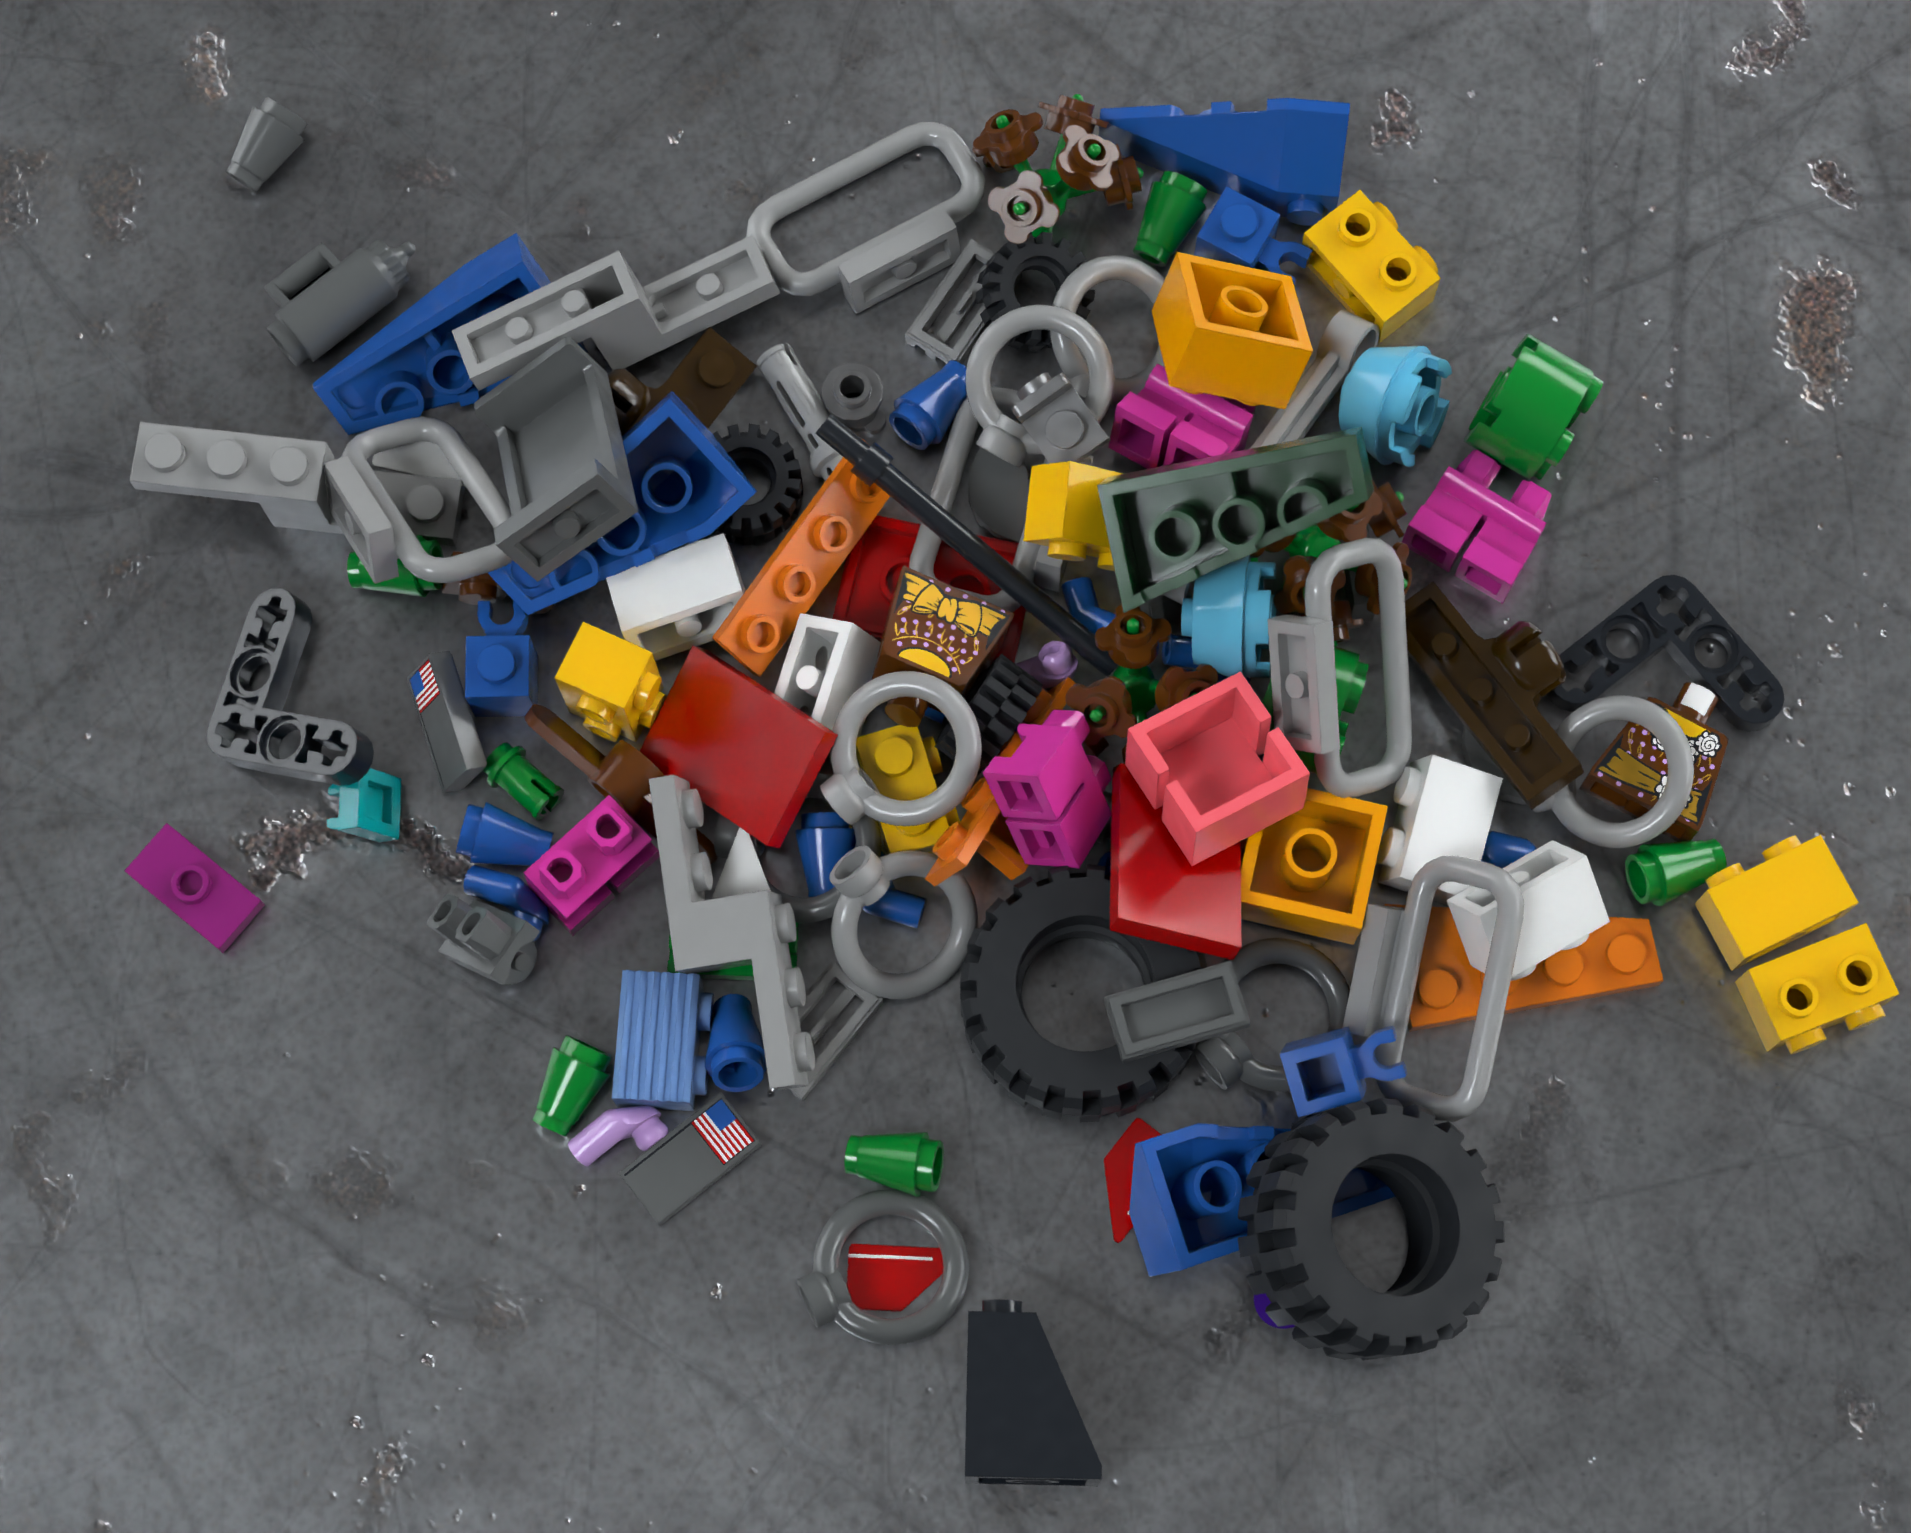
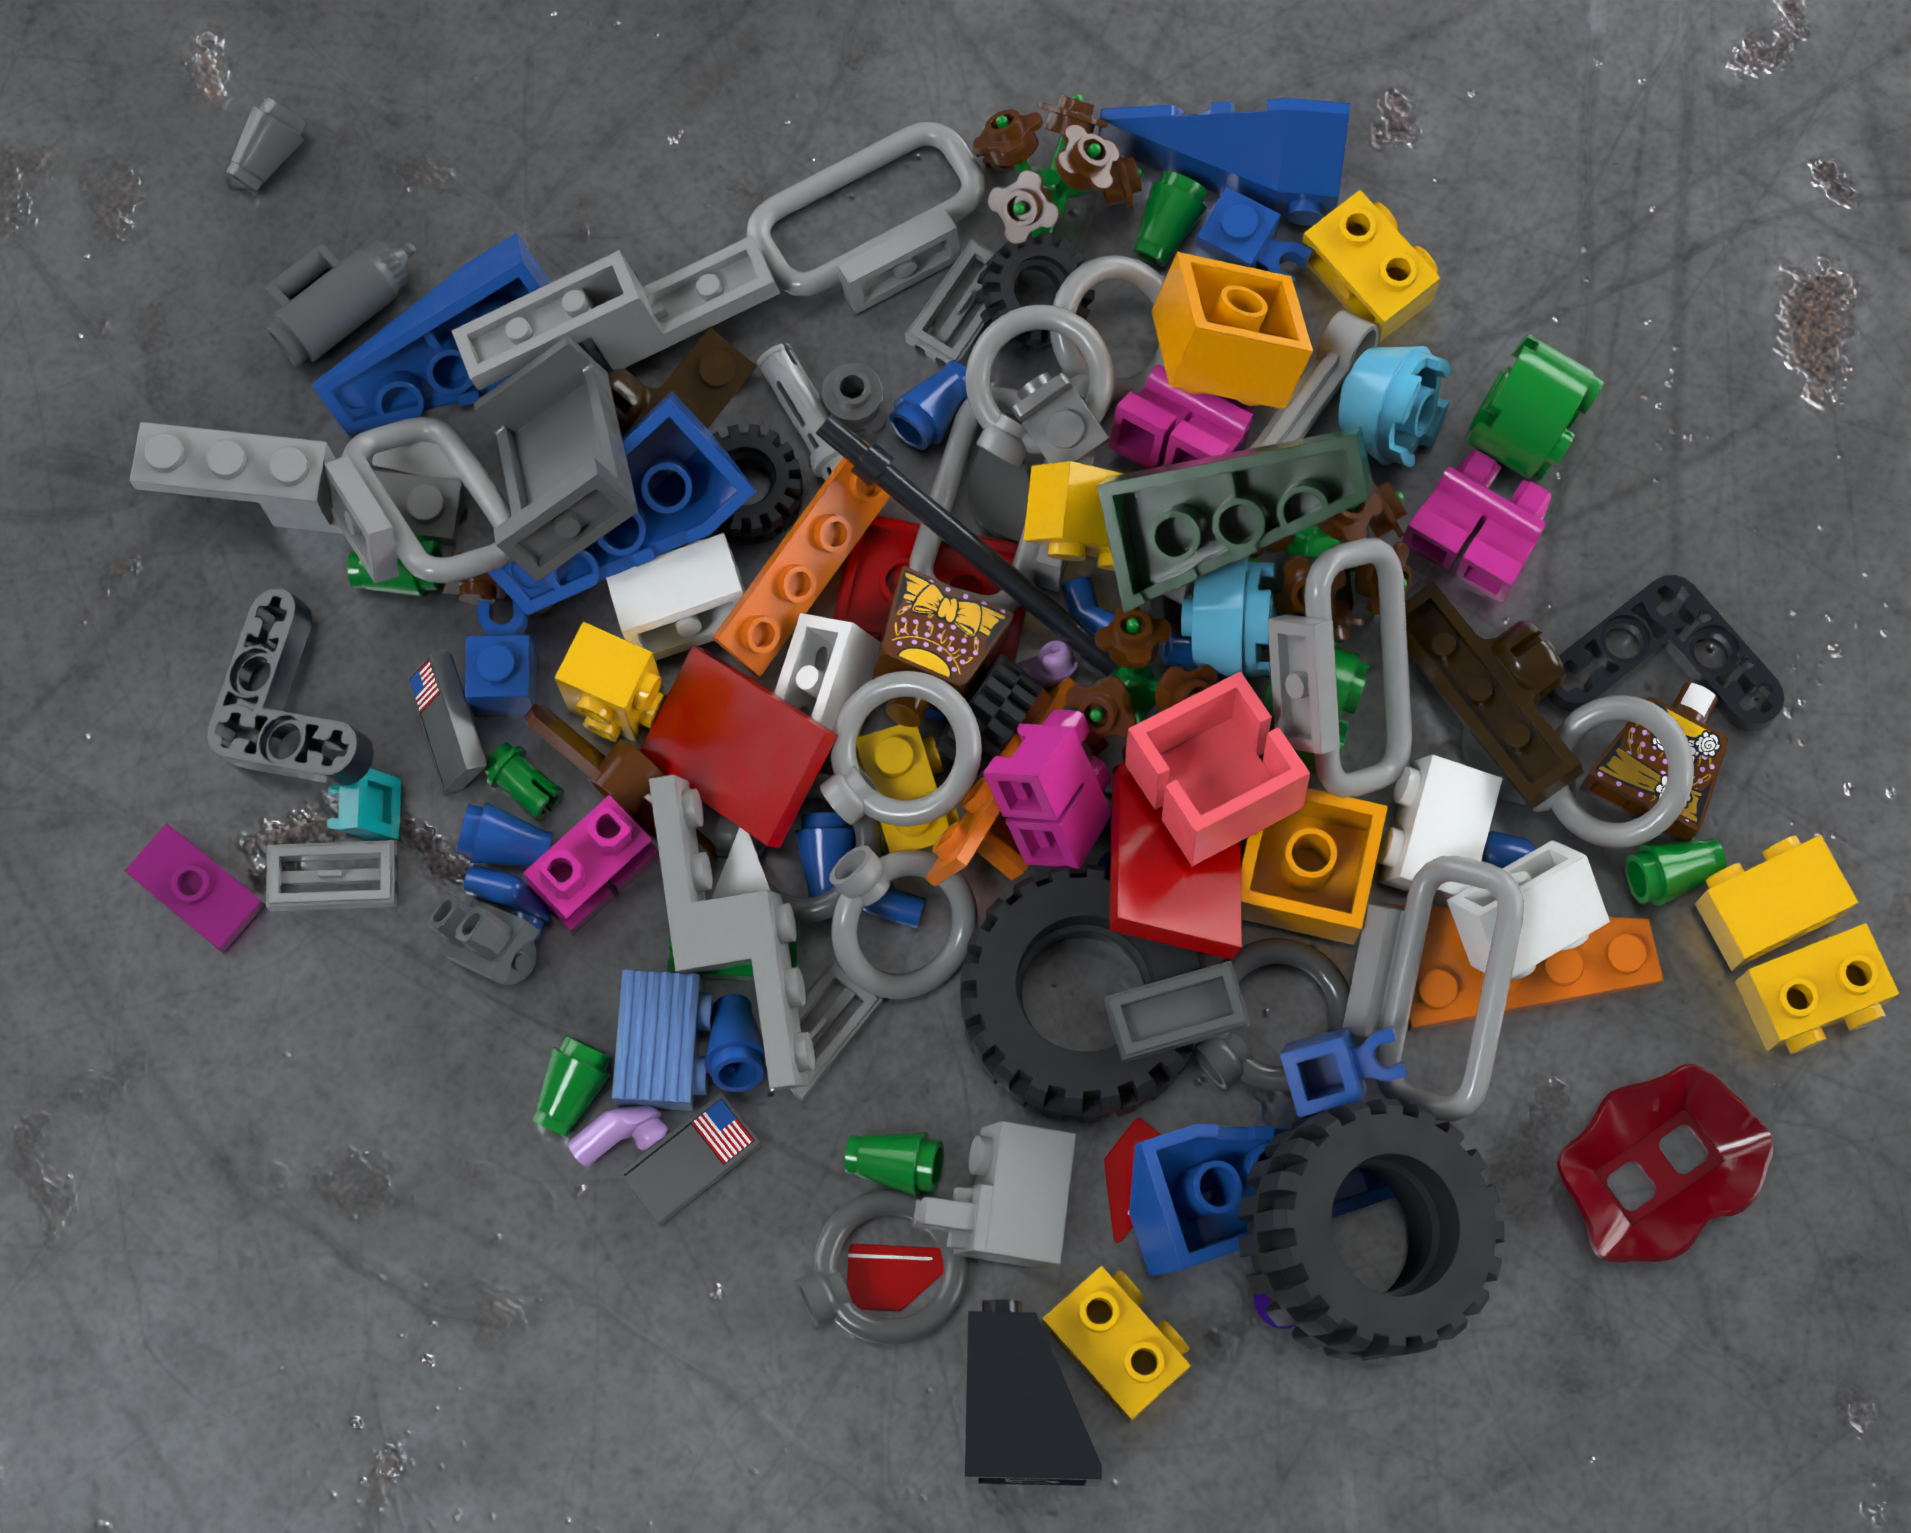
none -> light grey tile [266,840,397,912]
none -> light grey hinge [913,1121,1076,1269]
none -> yellow brick [1041,1265,1191,1424]
none -> dark red piece [1557,1064,1774,1263]

